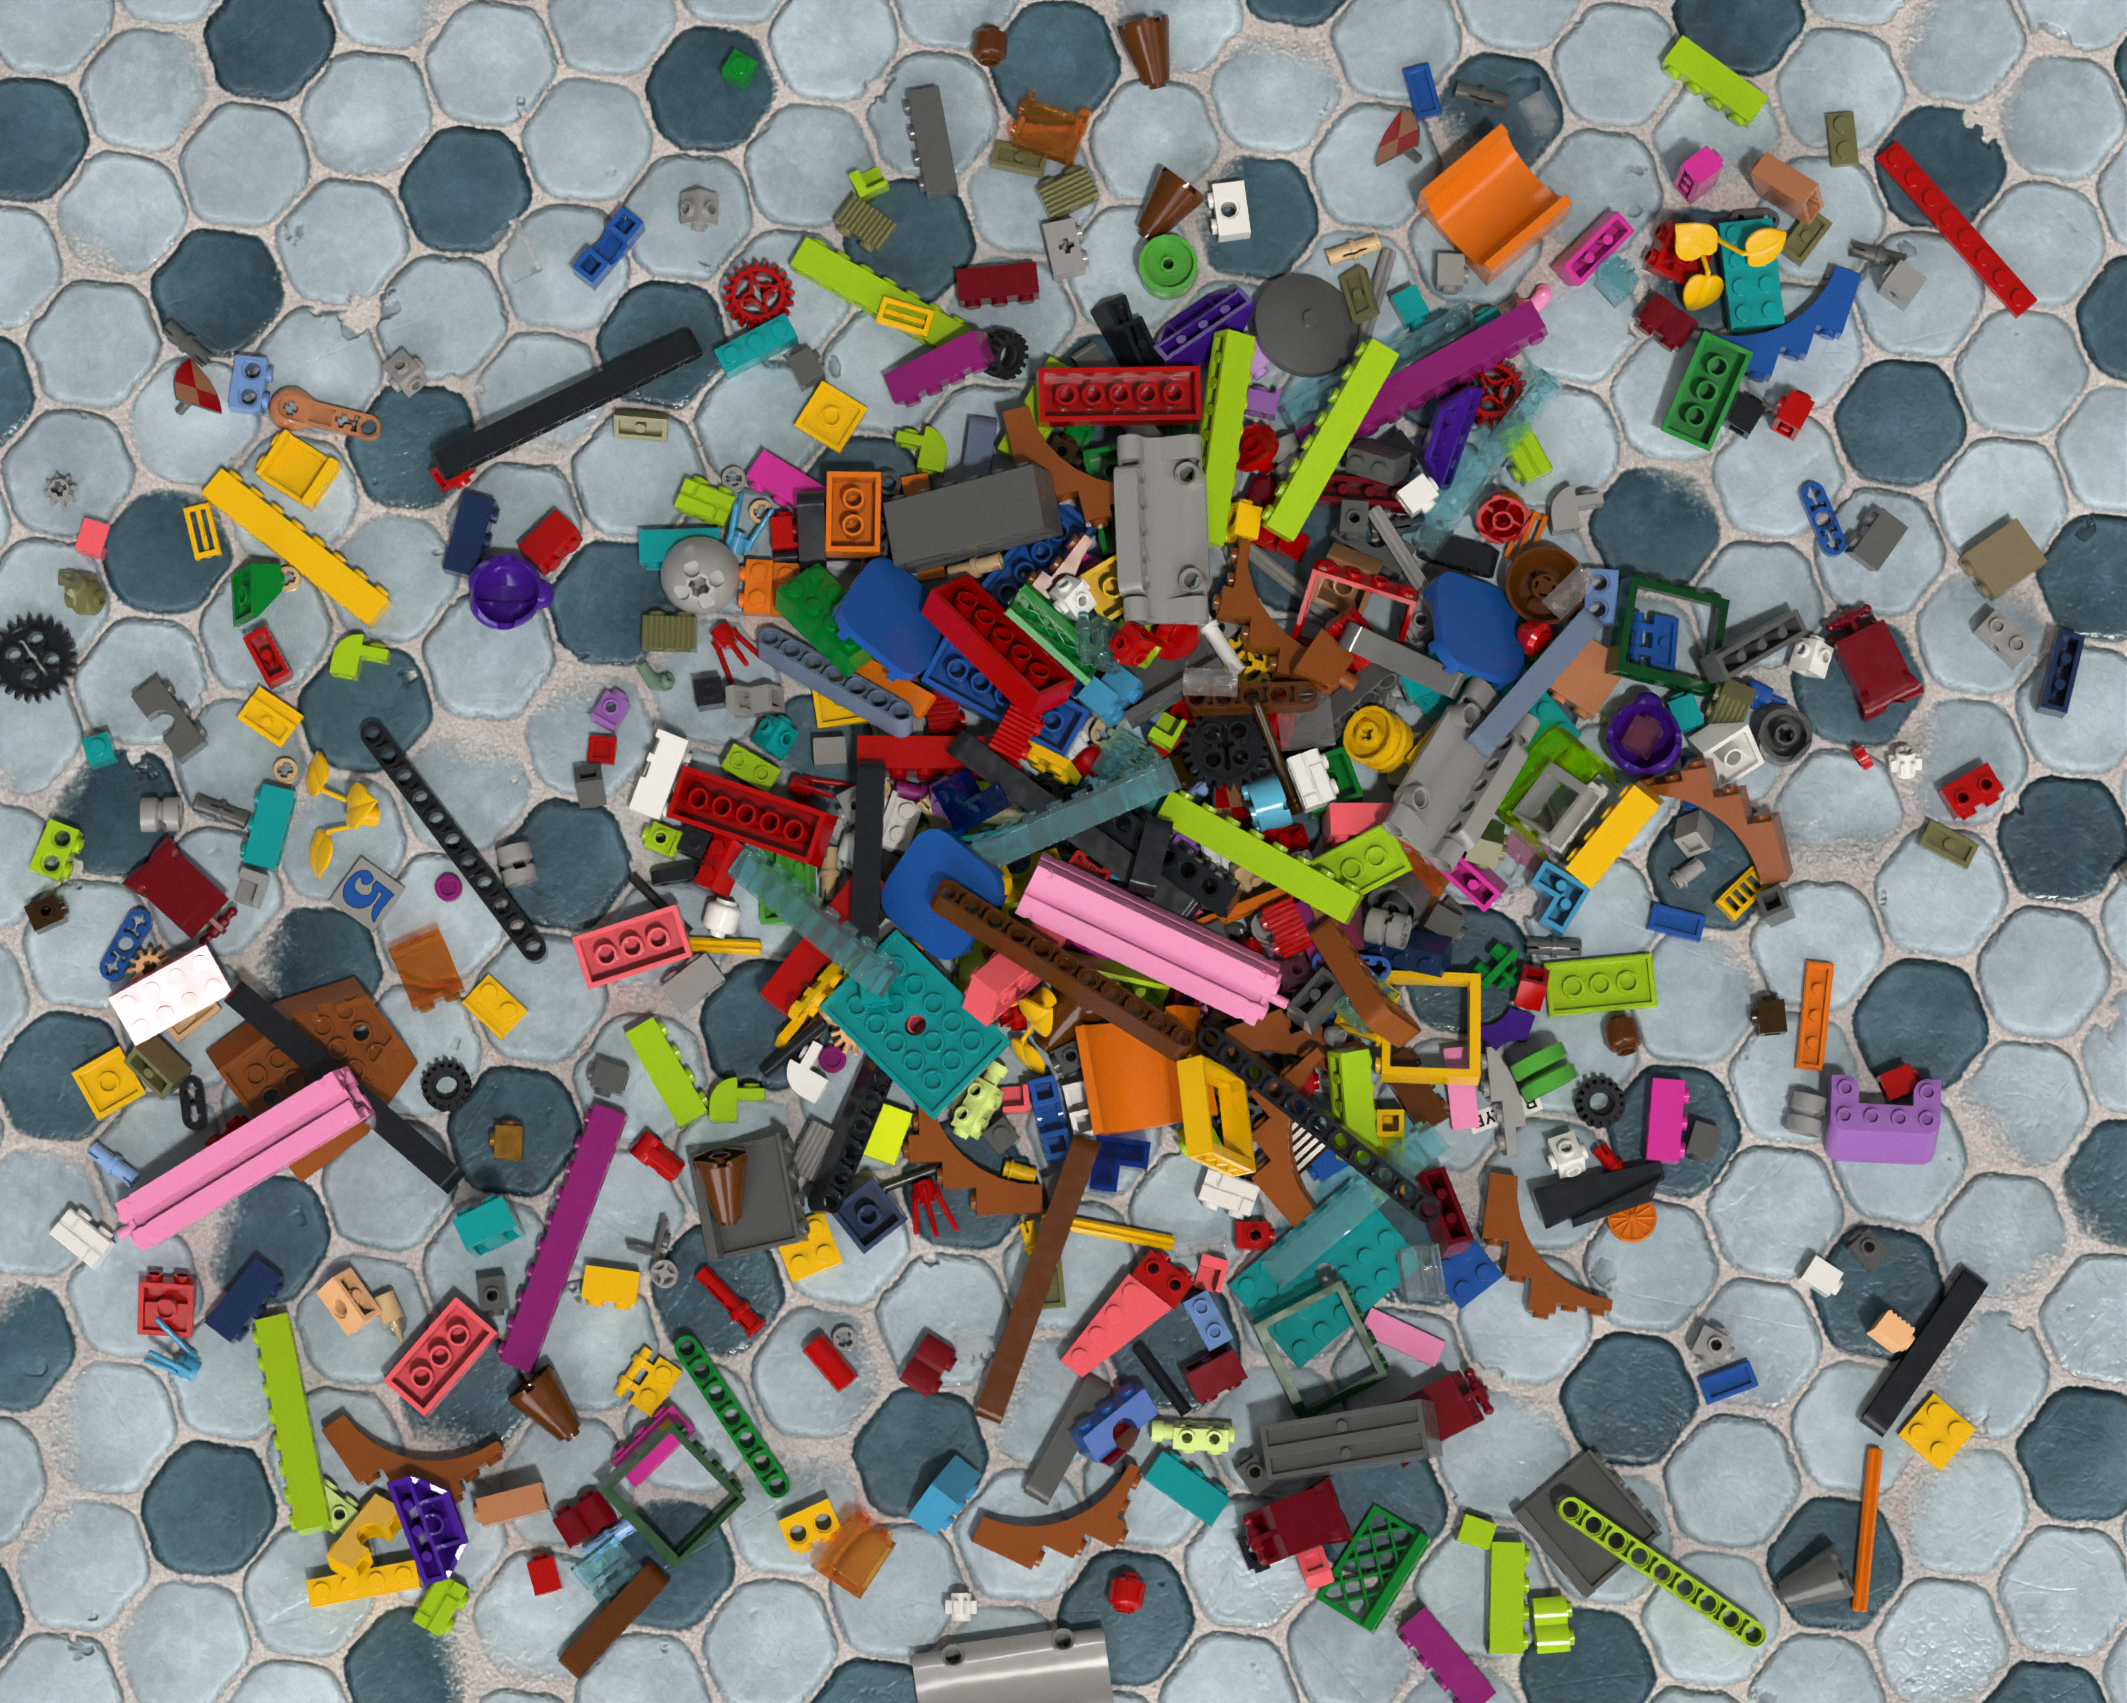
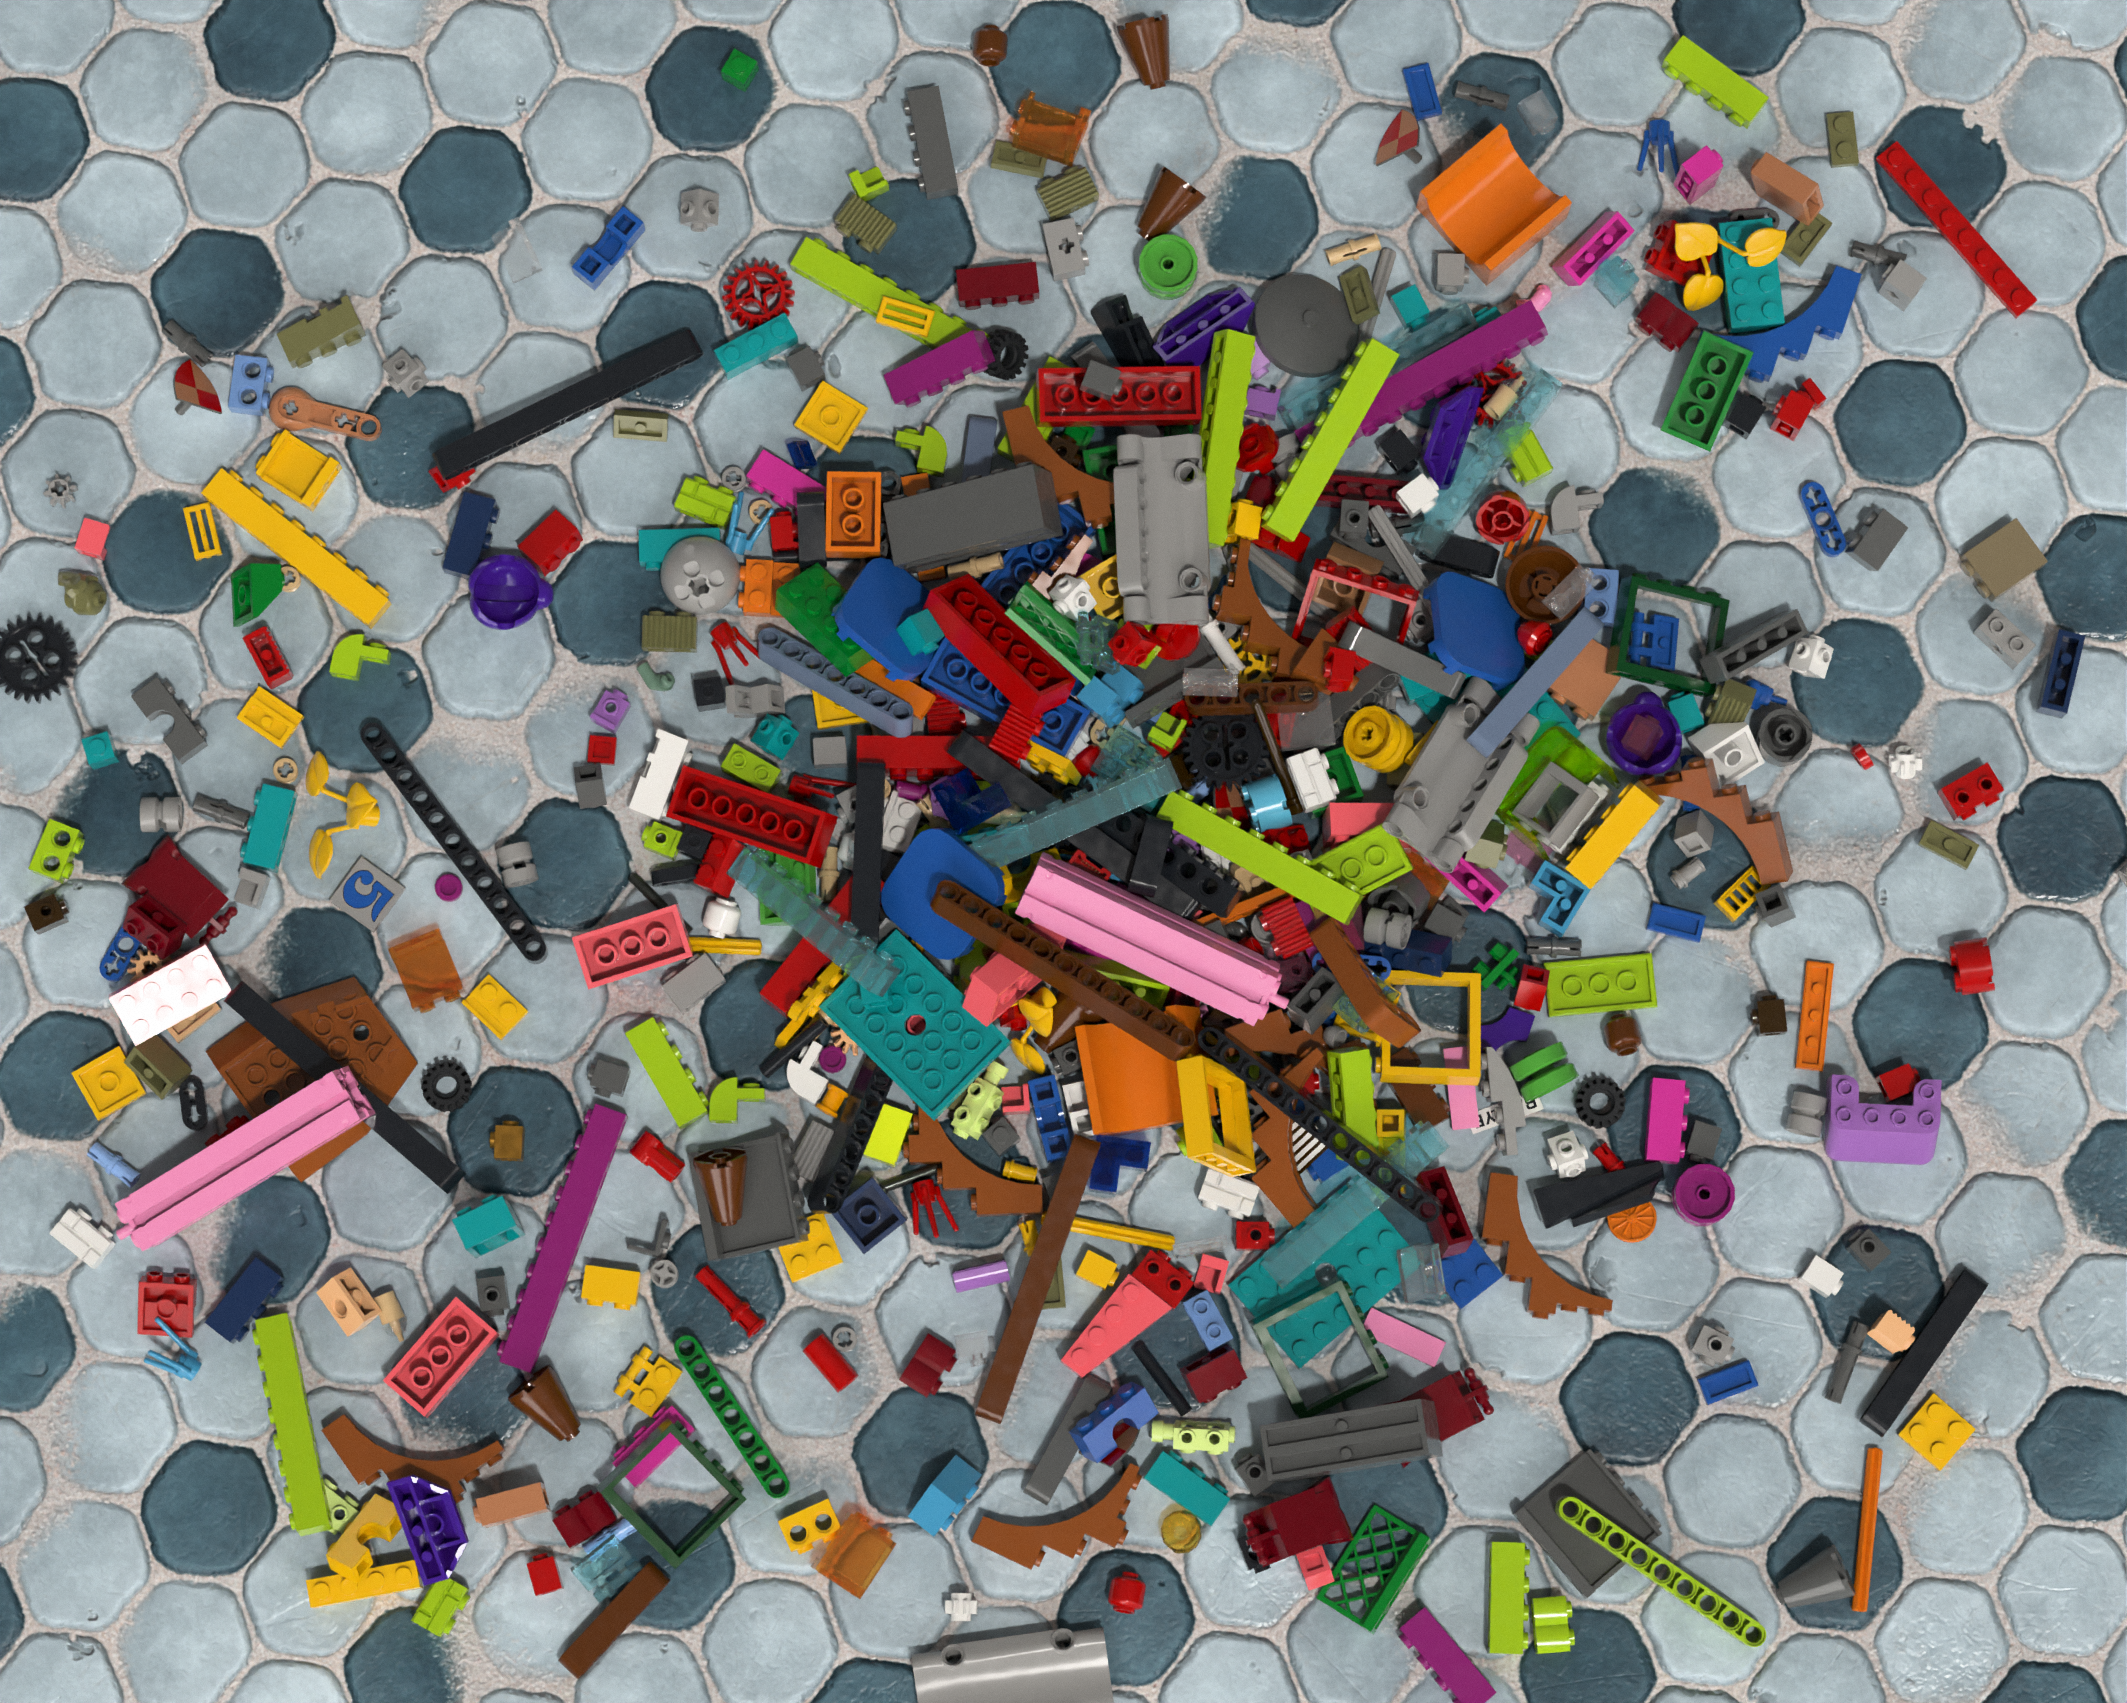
white brick [1207,180,1251,242] -> none
dark grey brick [1346,439,1411,486] -> none
lime panel [1455,1514,1497,1550] -> none
dark red piece [1825,604,1925,723] -> none
none -> dark red brick [122,894,187,960]
none -> olive wedge [277,295,366,369]
none -> clear blue tile [787,441,817,469]
none -> light orange bush [815,1083,849,1119]
none -> teal brick [896,608,945,656]
none -> medium lavender brick [952,1259,1010,1293]
none -> yellow brick [1076,1250,1120,1291]
none -> dark grey brick [1079,360,1123,401]
none -> clear yellow hair [1161,1510,1202,1554]
none -> red brick [1322,647,1356,692]
none -> tan piece [1483,376,1525,421]
none -> blue plant [1637,119,1679,177]
none -> magenta wheel [1671,1164,1735,1227]
none -> red plate [1798,378,1827,410]
none -> dark grey pin [1824,1321,1870,1404]
none -> red brick [1949,937,1995,996]

